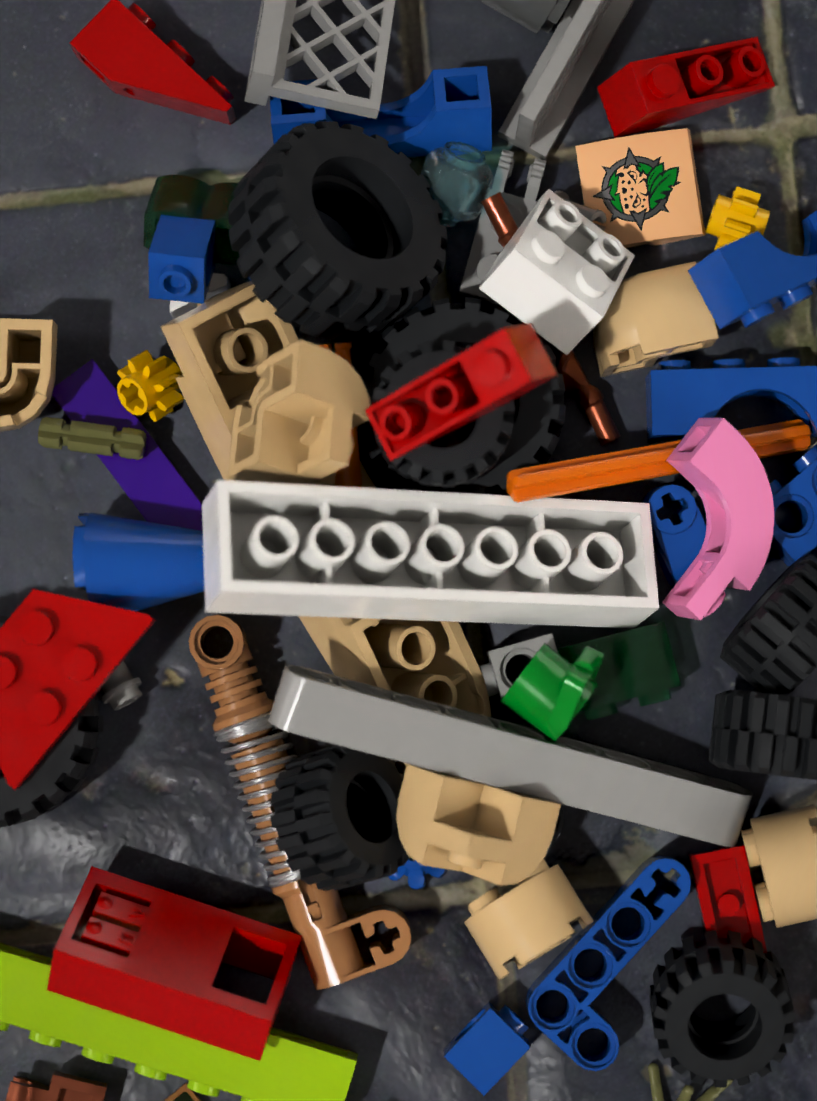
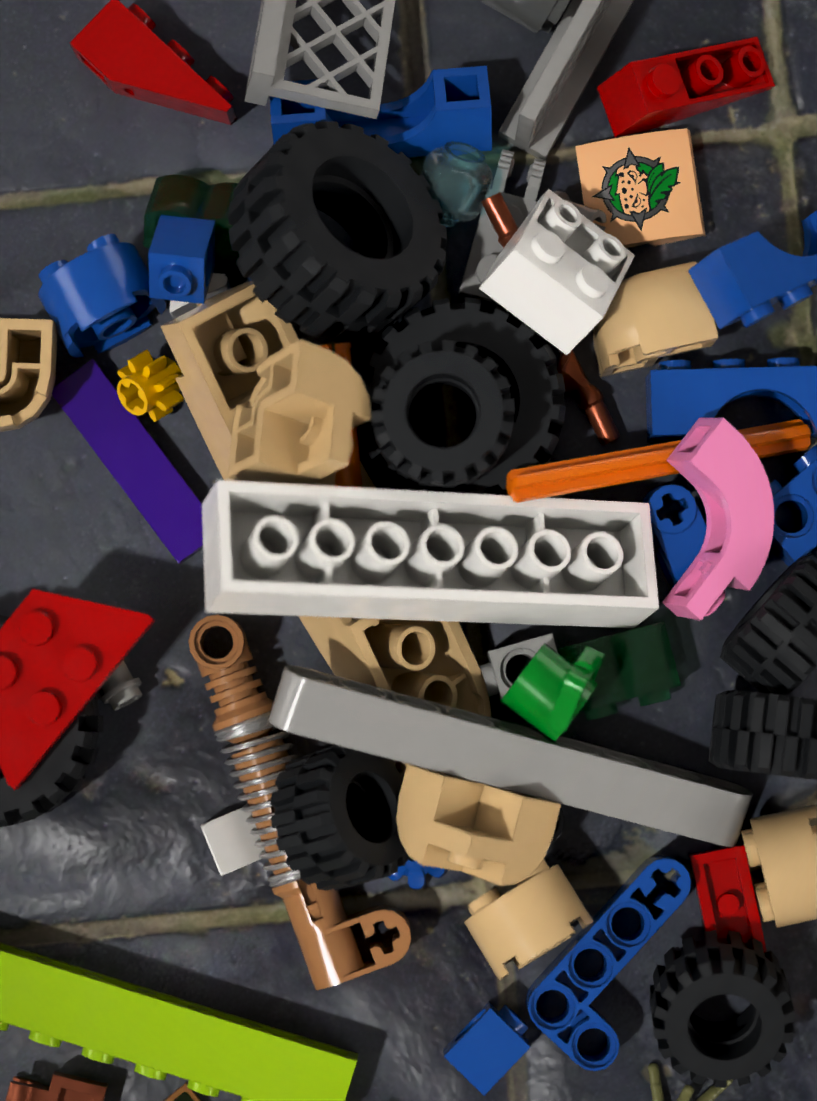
olive axle [38,417,147,460] -> none
red piece [47,866,302,1061] -> none
blue cone [72,512,205,611] -> none
red slope [364,323,557,461] -> none
yellow gear [705,186,770,250] -> none
none -> blue brick [38,234,166,357]
none -> white slope [201,807,264,876]

